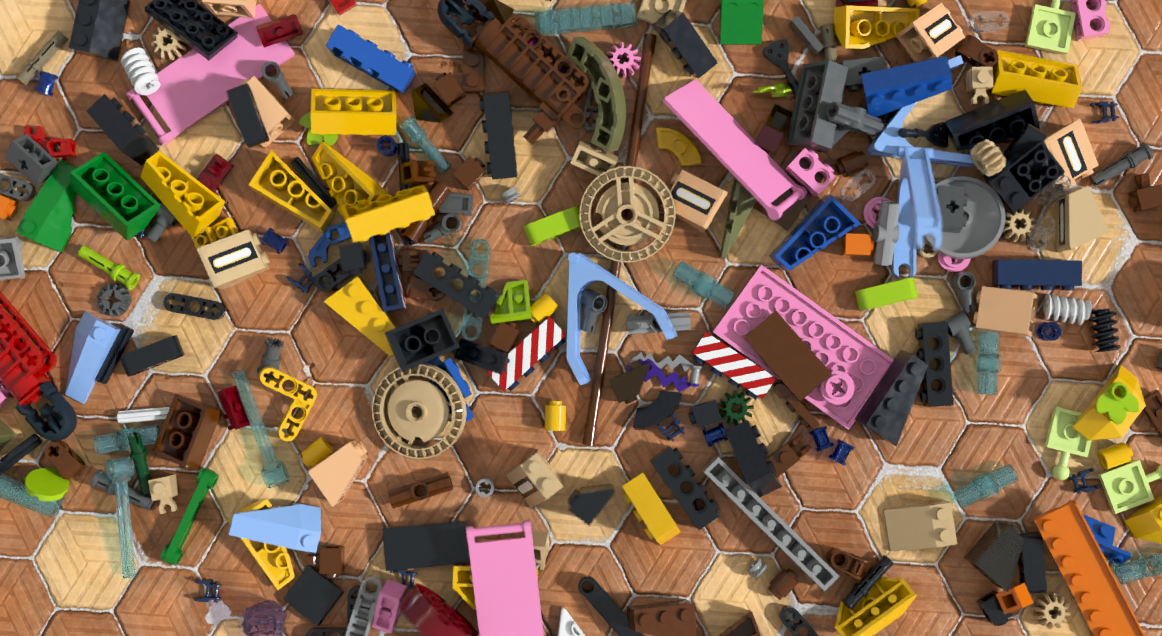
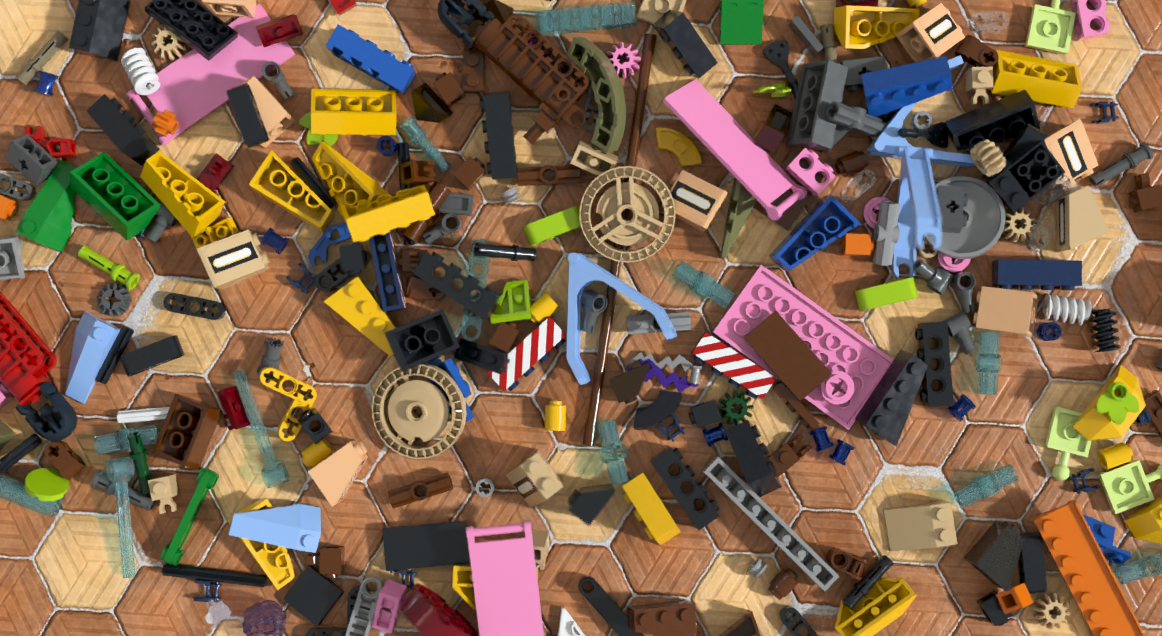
none -> orange gear [152,110,179,137]
none -> black axle [162,564,267,587]
none -> black brick [297,408,332,444]
none -> black pin [474,243,537,261]
none -> reddish brown piece [517,165,580,186]
none -> clear light blue piece [598,420,629,485]
none -> light grey bush [911,111,932,130]
none -> dark grey pin [913,260,954,295]
none -> clear blue bush [947,394,976,422]
none -> dark blue bush [1135,408,1151,426]

